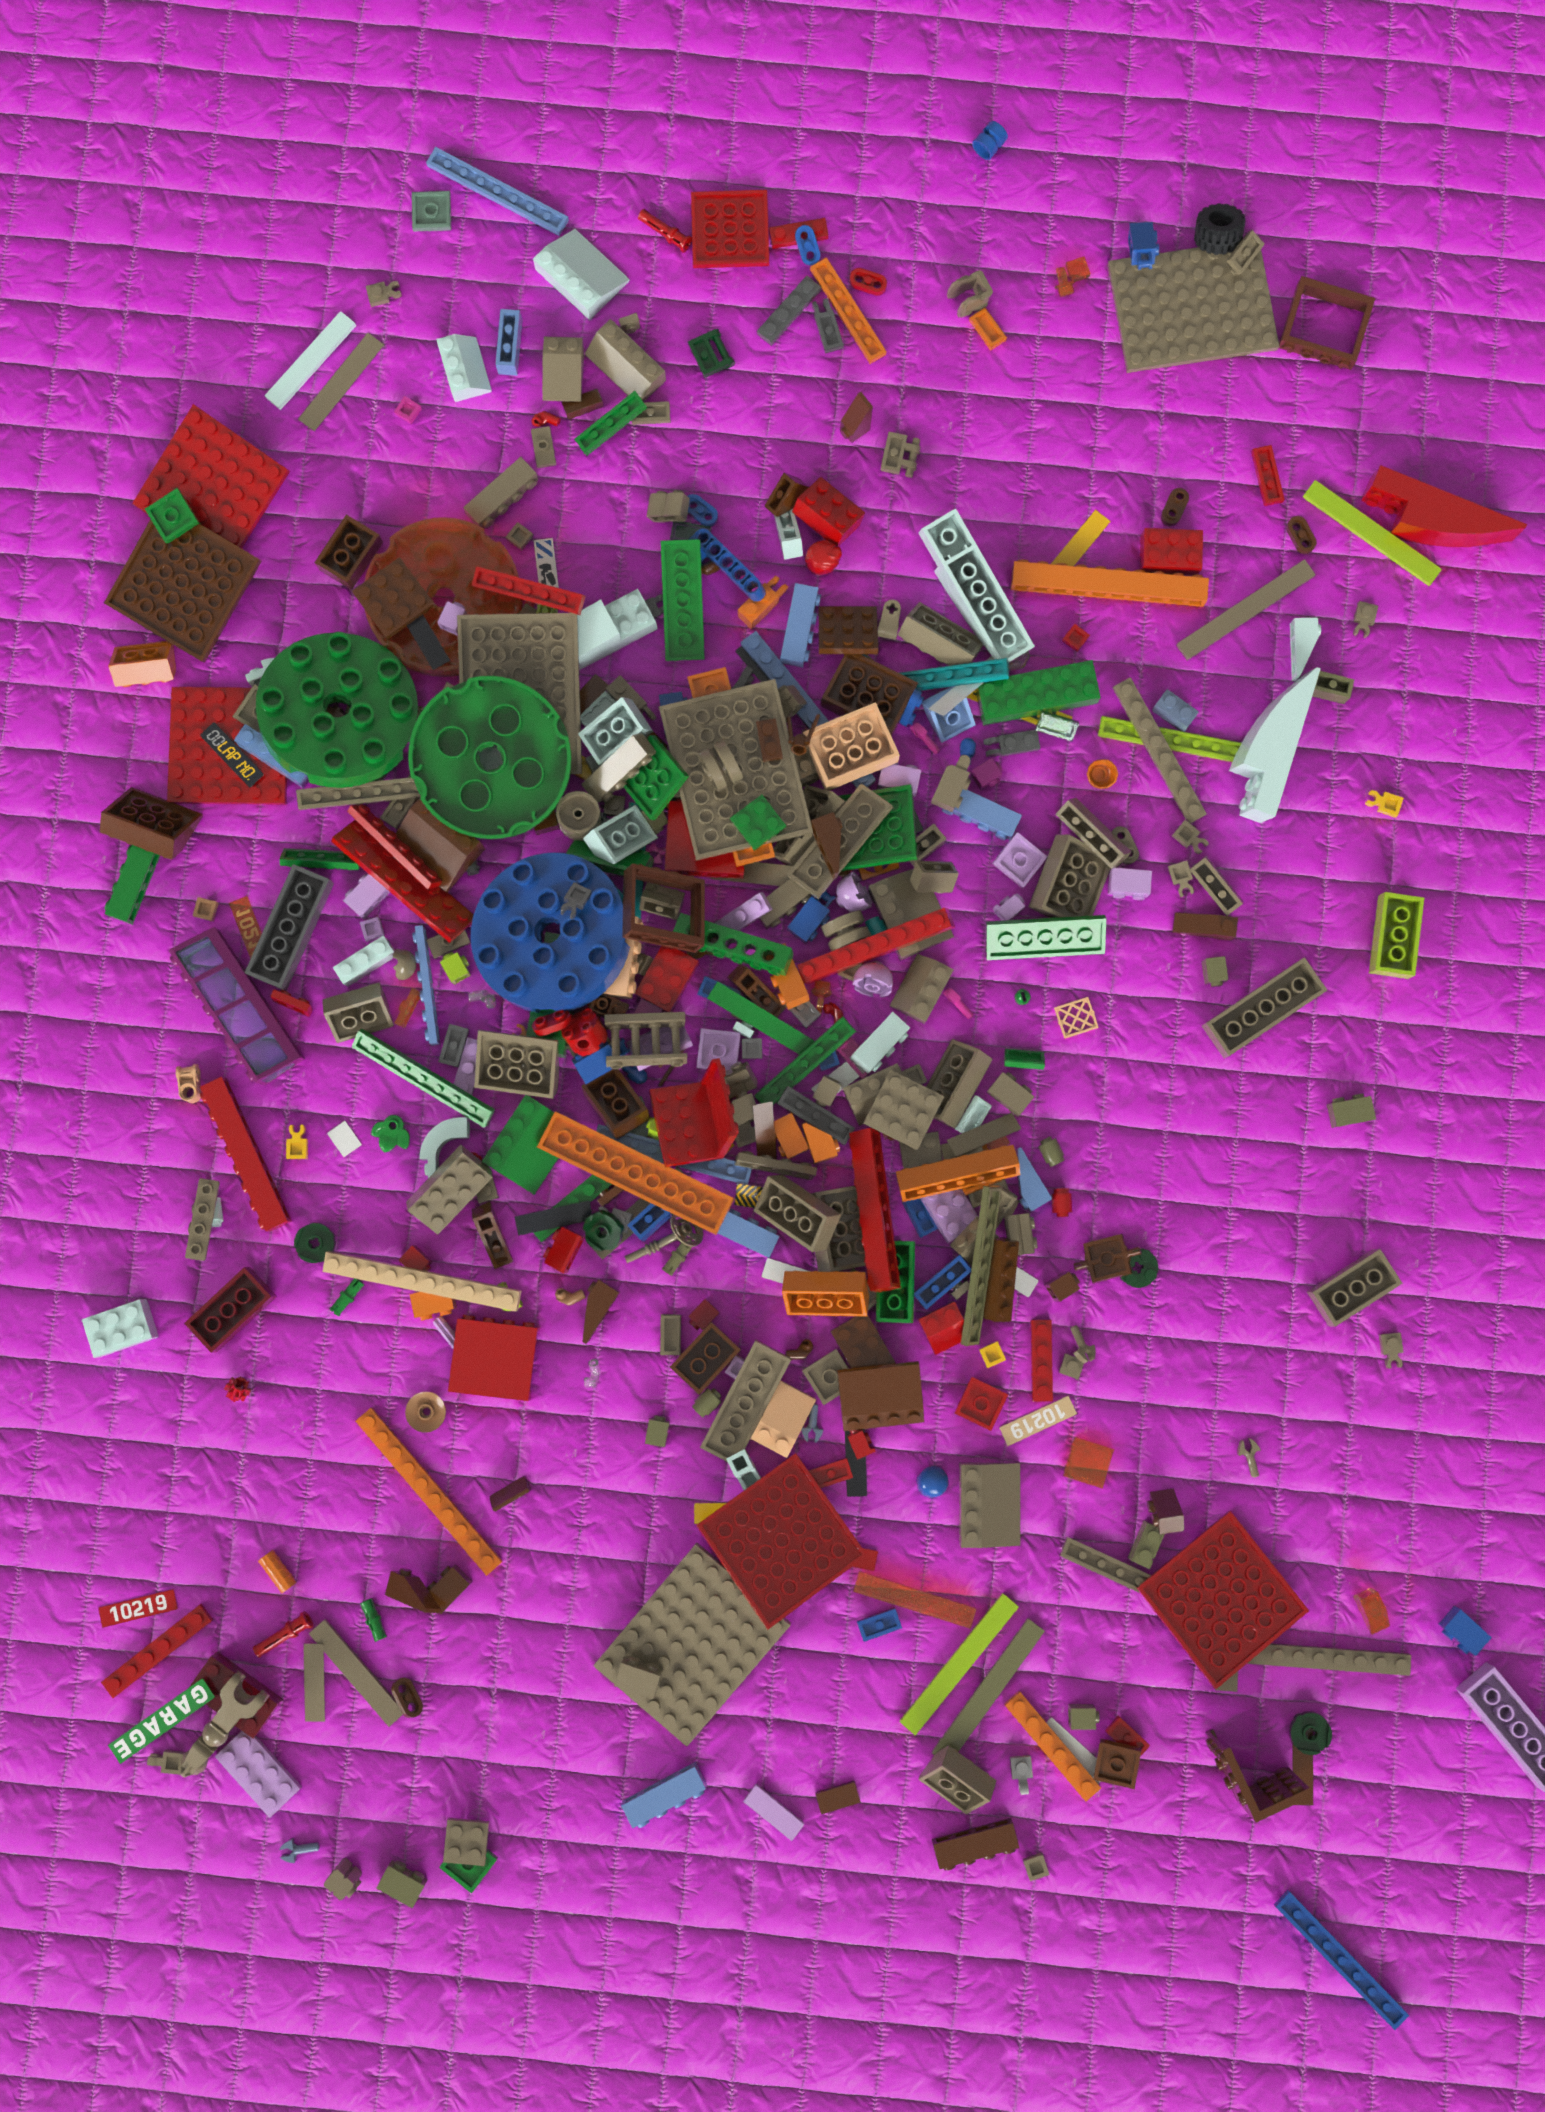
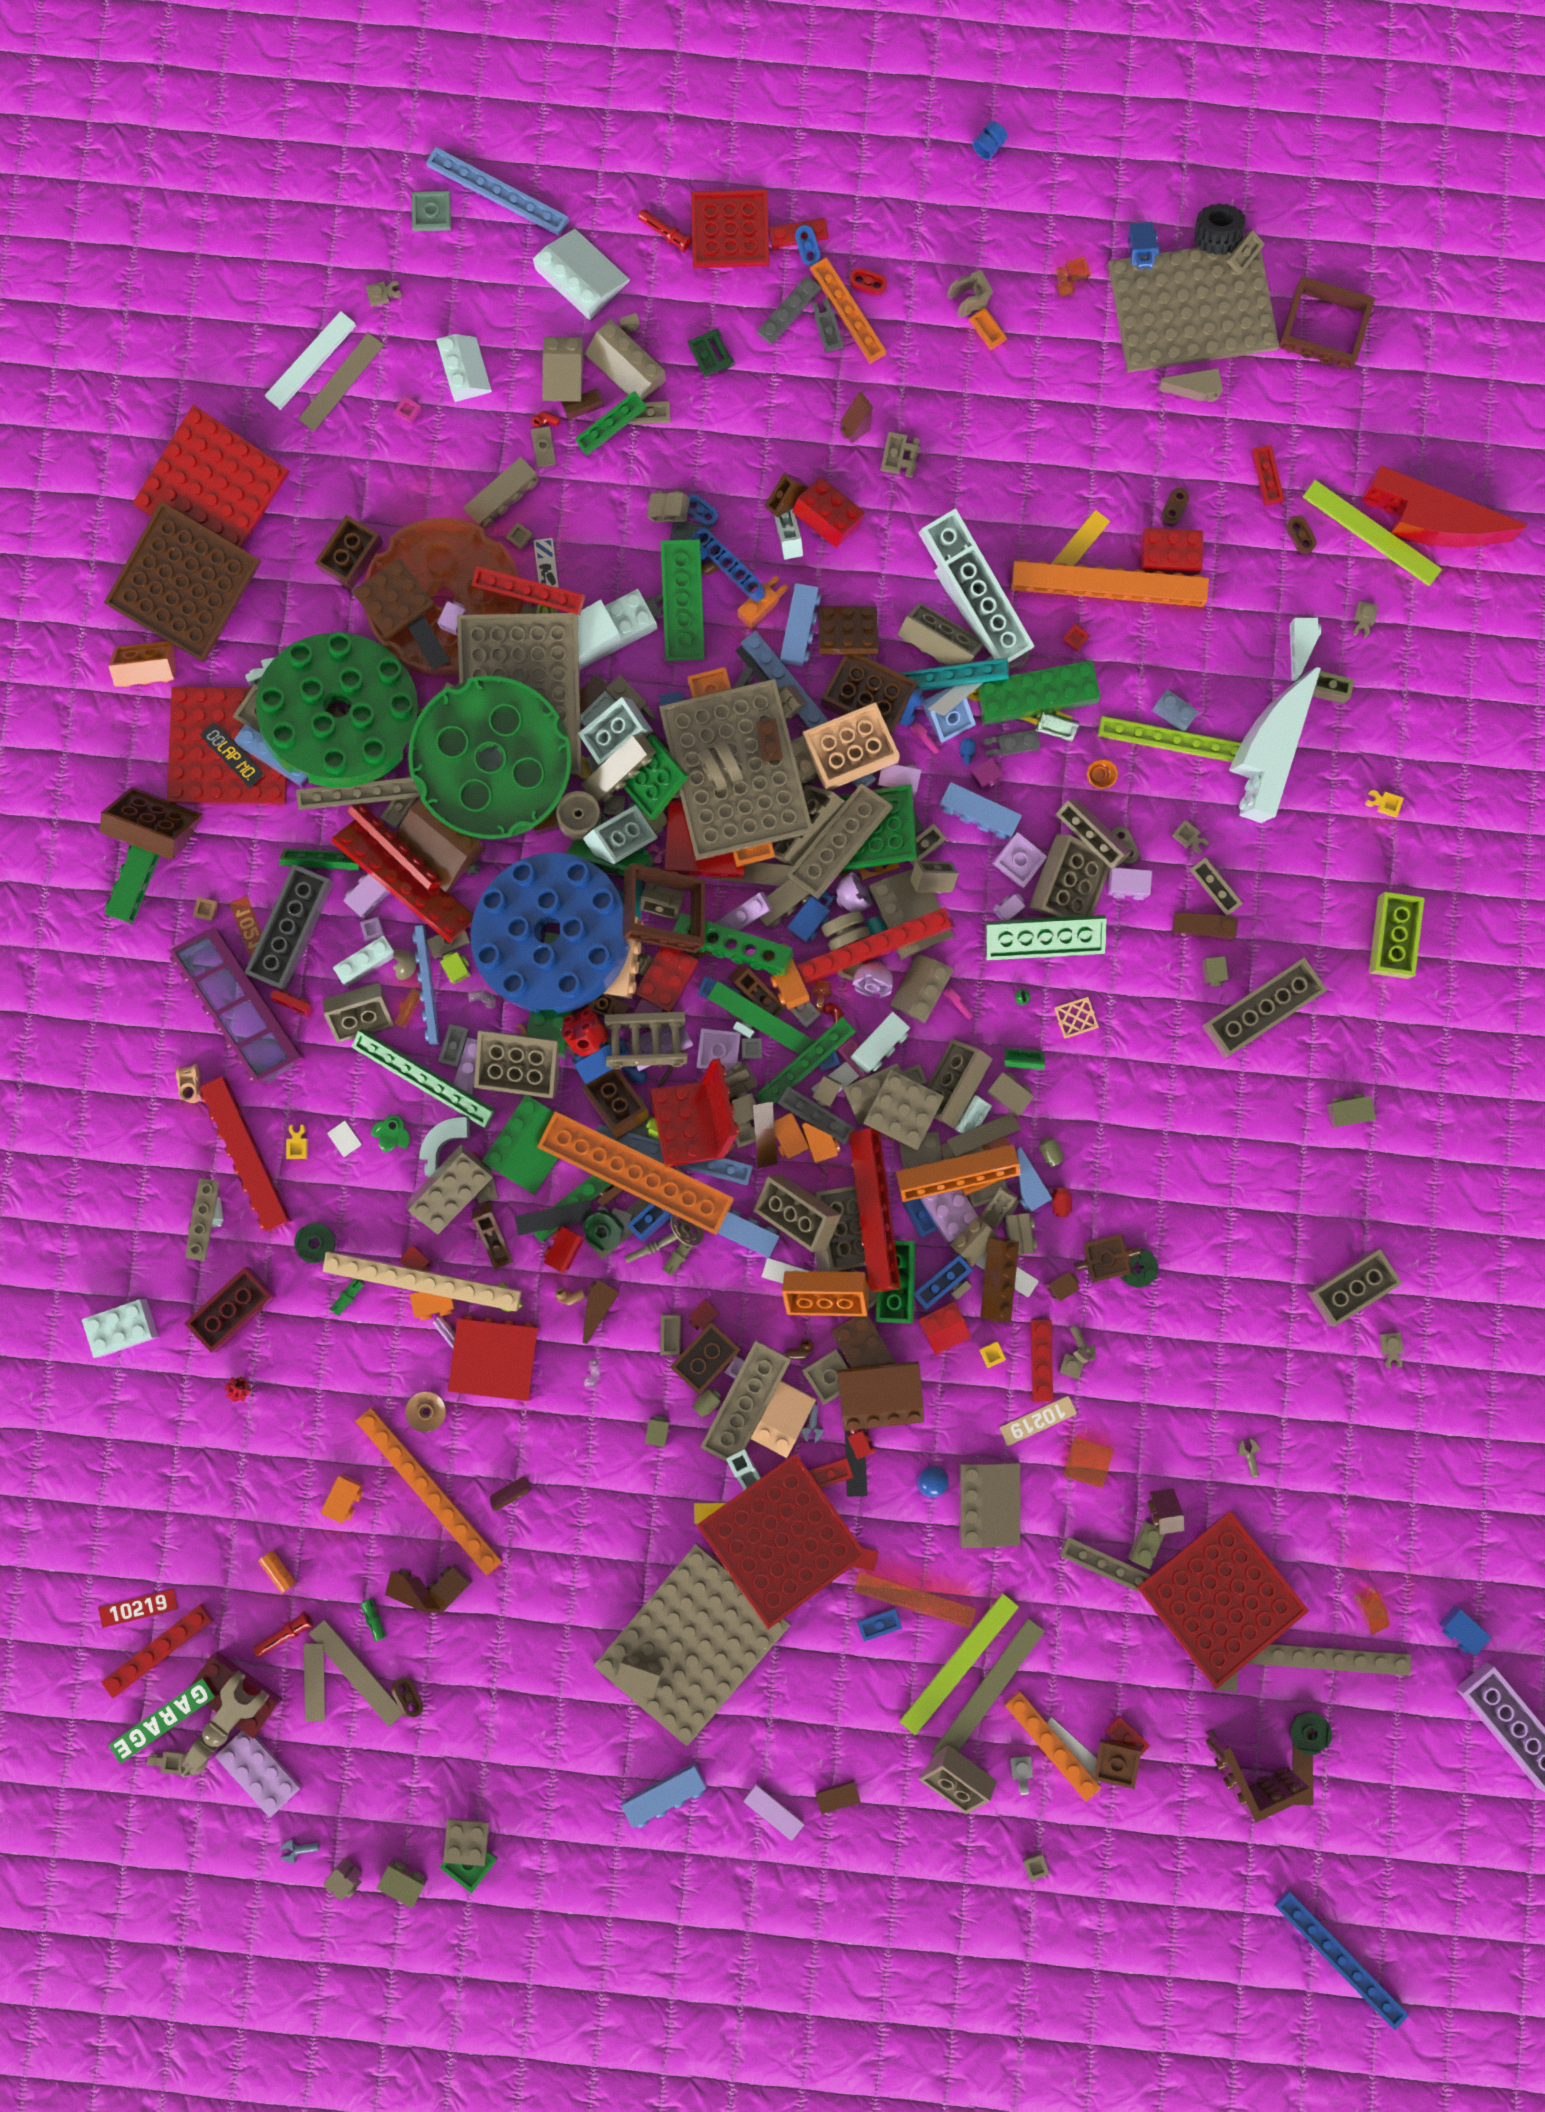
green plate [145,488,200,544] -> none
medium blue brick [495,309,522,376] -> none
red plate [532,1010,573,1036] -> none
flat silver plate [561,882,592,919] -> none
green plate [730,794,786,851] -> none
dark tan plate [734,1151,817,1180] -> none
sticker [734,1183,763,1208] -> none
reddish brown plant [787,714,820,755] -> none
red hair [805,540,842,575] -> none
reddish brown slope [811,812,842,880] -> none
dark tan piece [878,600,901,640] -> none
dark tan hinge [931,755,971,813] -> none
reddish brown brick [932,1818,1020,1870] -> none
red plate [954,1376,1009,1431] -> none
olive tile [961,1185,1002,1346] -> none
olive brick [1068,1704,1099,1730] -> none
dark tan plate [1112,677,1207,823] -> none
dark tan plate [1168,860,1194,897] -> none
dark tan tile [1176,559,1316,661] -> none
none -> orange brick [320,1474,364,1524]
none -> dark tan slope [1158,368,1223,402]

